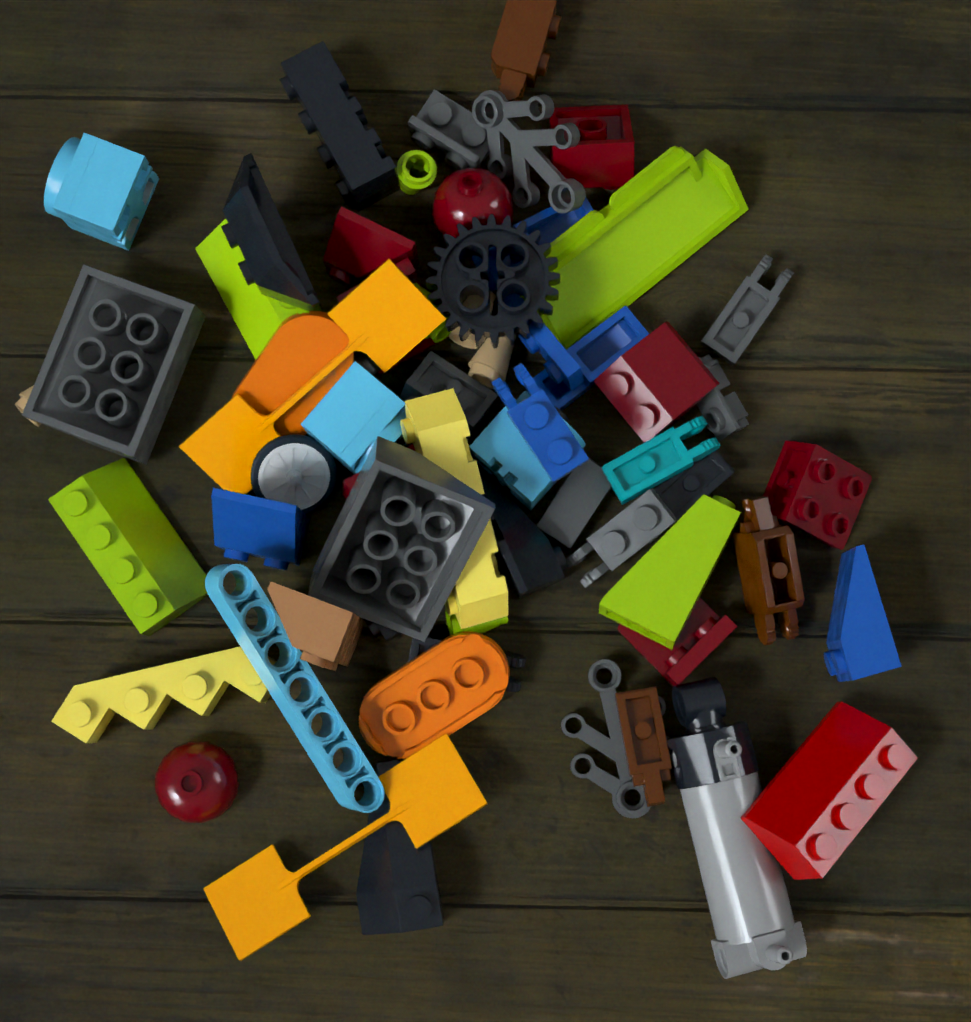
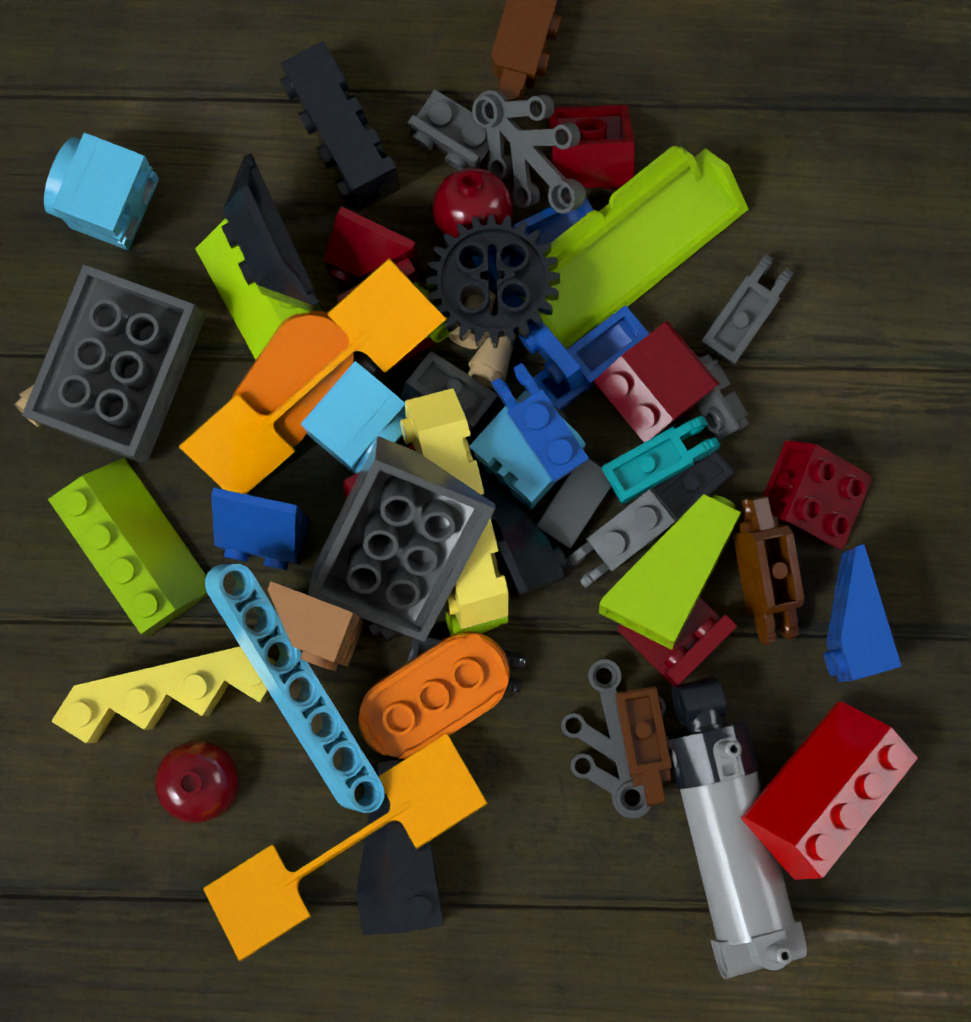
white wheel [251,434,337,514] -> none
lime cone [397,150,437,195] -> none

